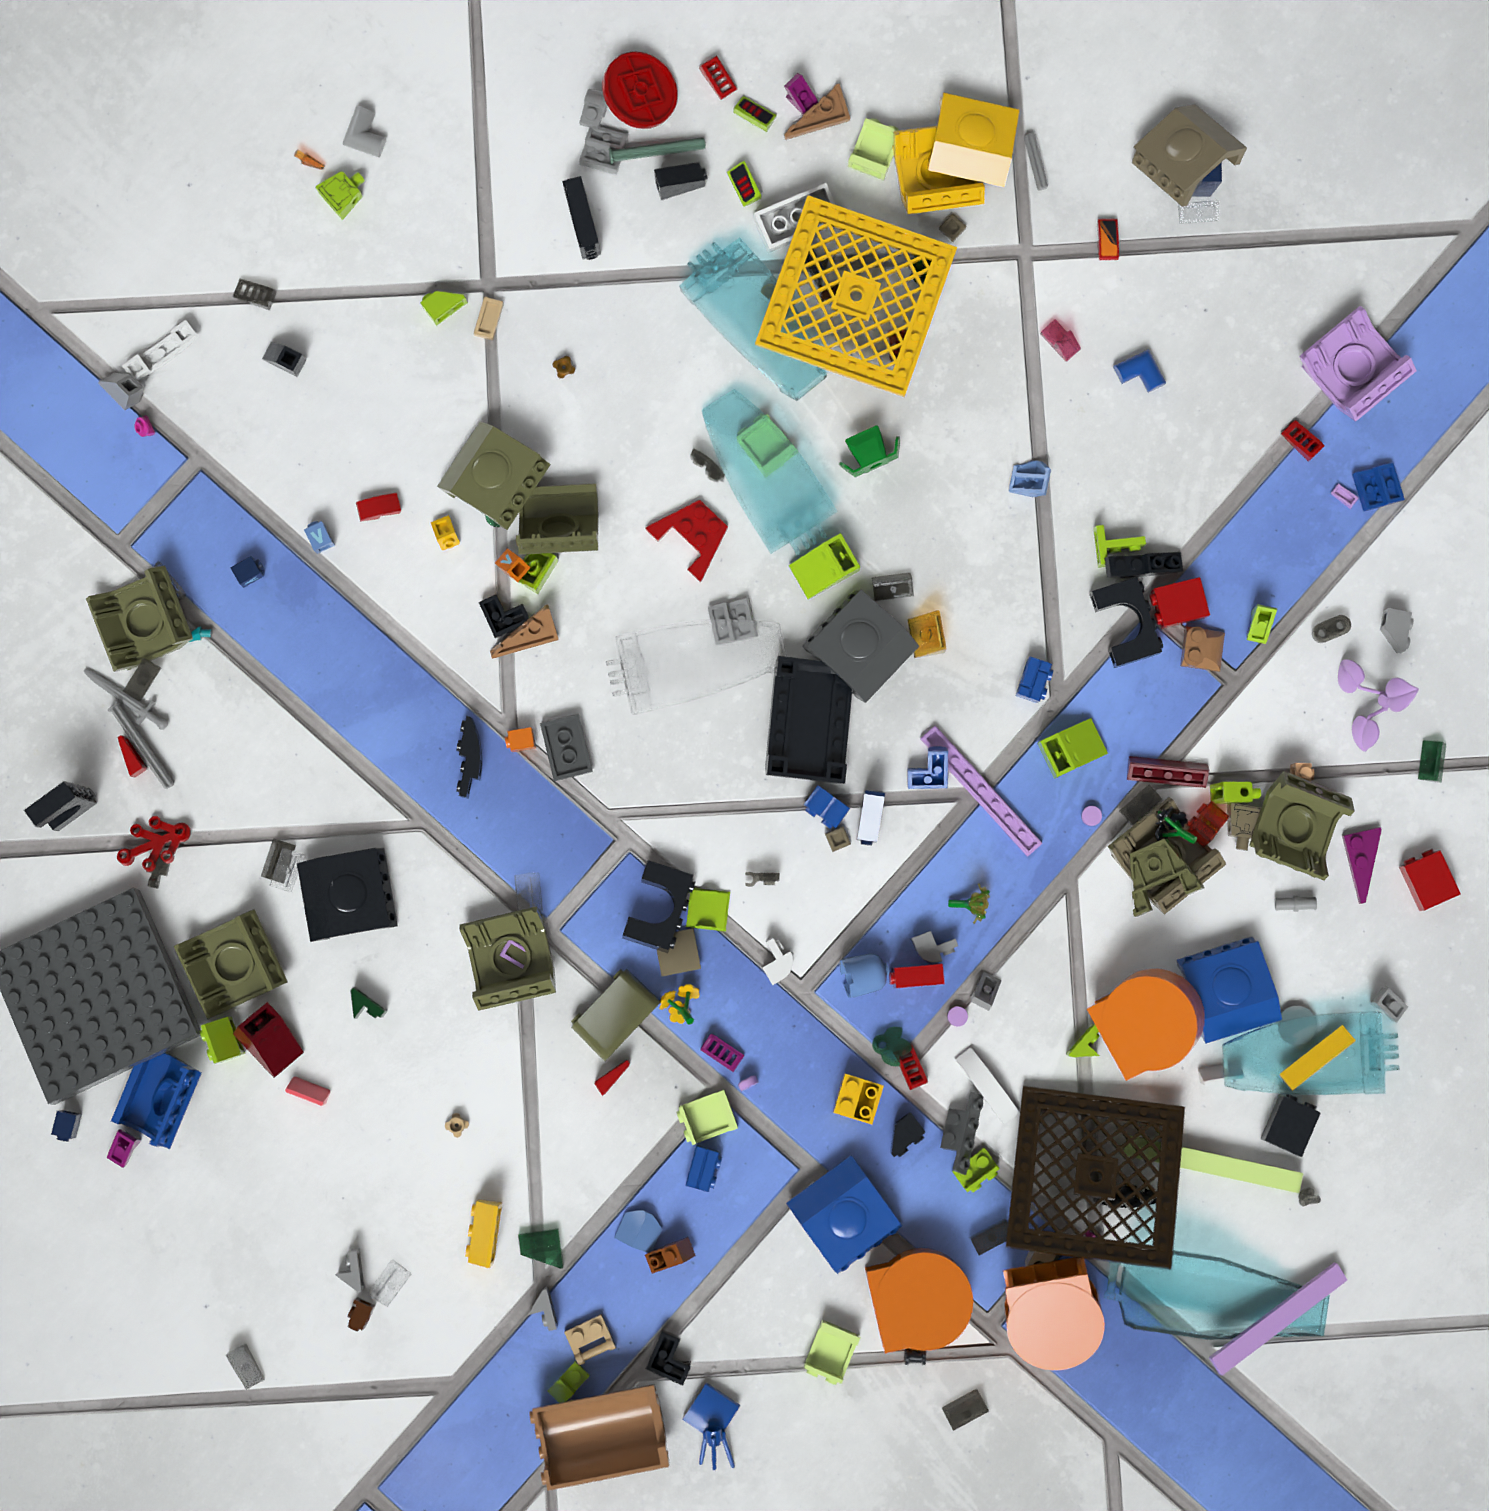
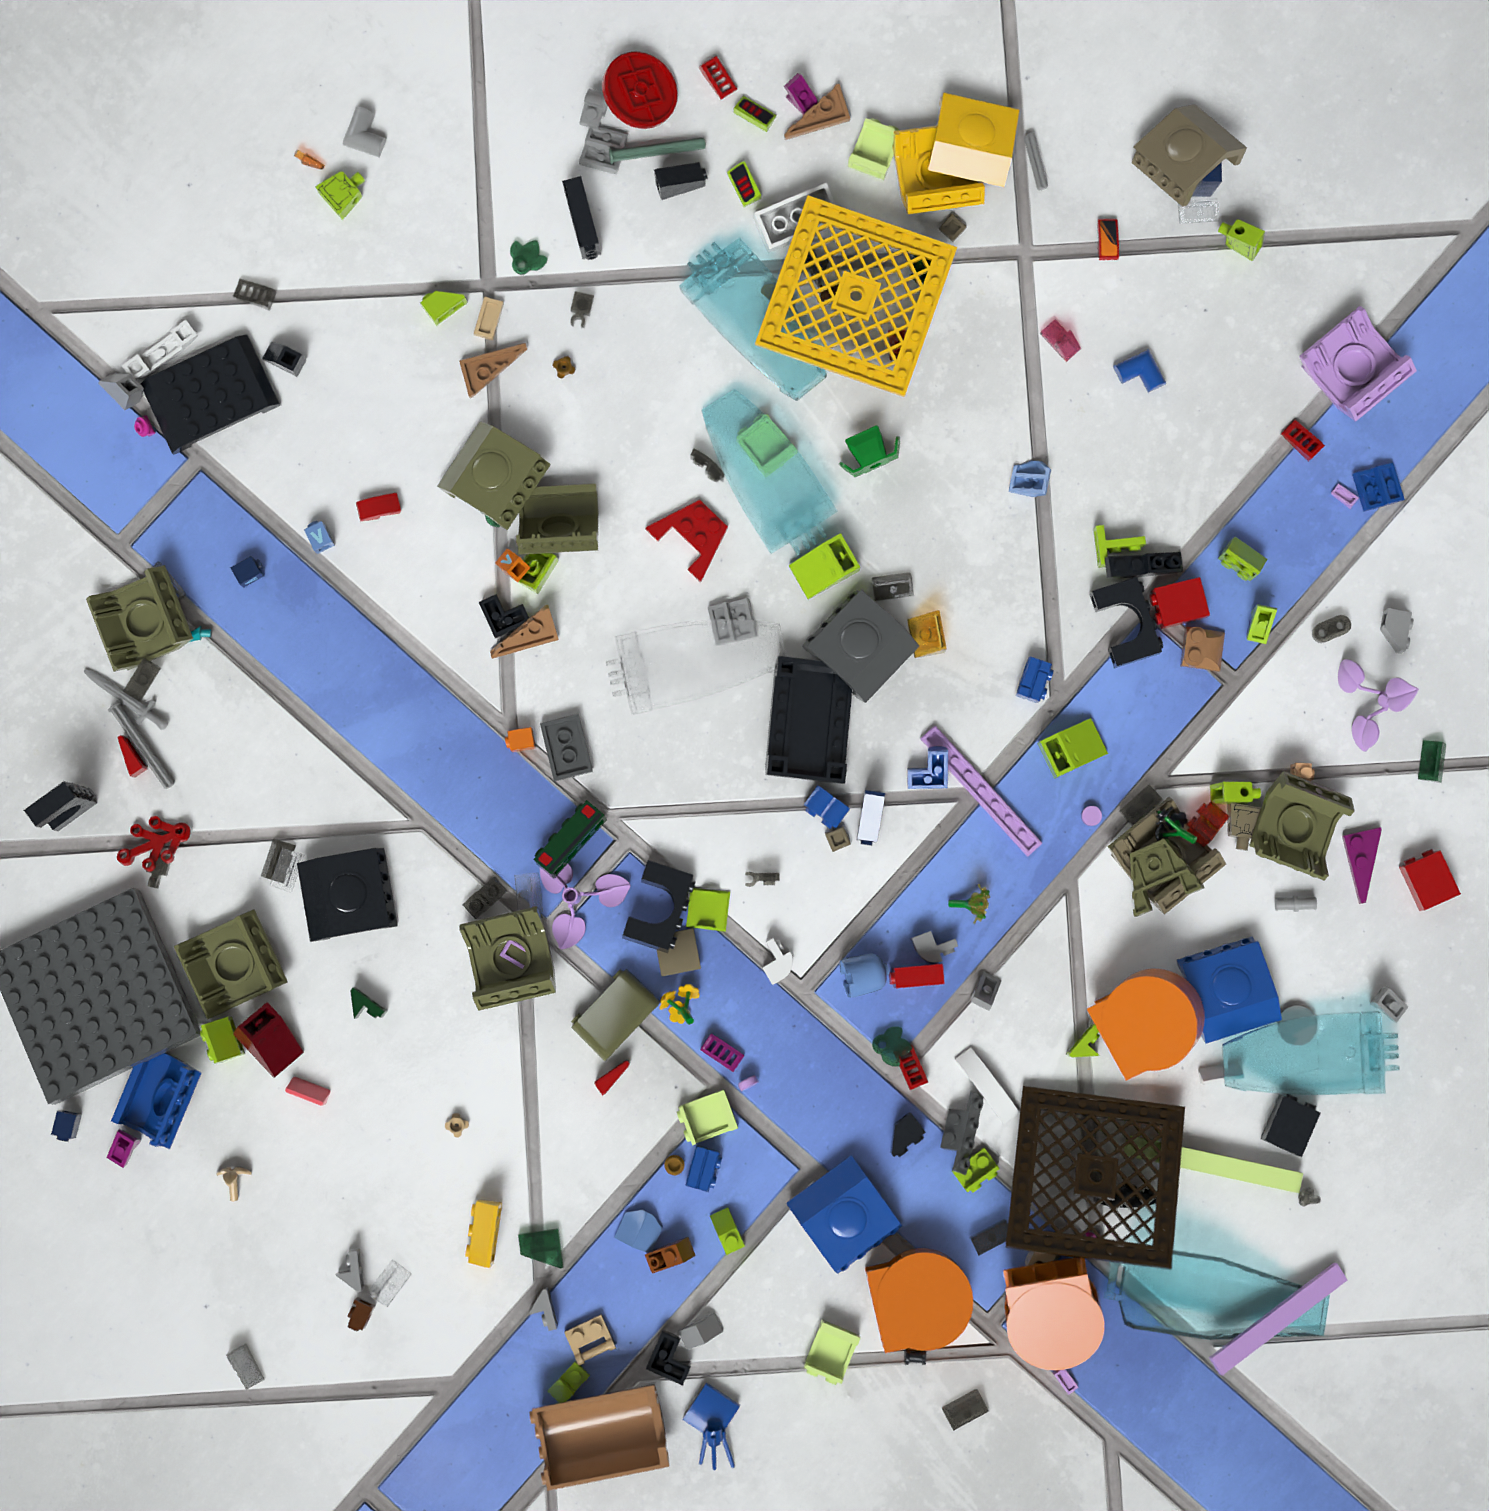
yellow bracket [431,515,460,550] -> none
black slope [456,716,482,799] -> none
yellow slope [833,1073,884,1125] -> none
lavender tile [947,1006,968,1027] -> none
dark red slope [1127,756,1209,788] -> none
yellow tile [1279,1025,1356,1091] -> none
none -> black slope [140,334,281,455]
none -> tan plant [216,1167,252,1201]
none -> medium nougat wing [459,343,527,398]
none -> clear smoke slope [463,877,508,920]
none -> clear green plate [510,240,548,275]
none -> dark green brick [533,800,607,879]
none -> lavender plant [540,864,631,949]
none -> clear smoke plate [570,291,594,328]
none -> pearl gold plate [664,1155,685,1175]
none -> light grey slope [678,1313,723,1350]
none -> lime slope [710,1207,745,1255]
none -> lavender piece [1053,1369,1079,1395]
none -> lime torso [1218,219,1265,262]
none -> lime slope [1218,536,1267,581]

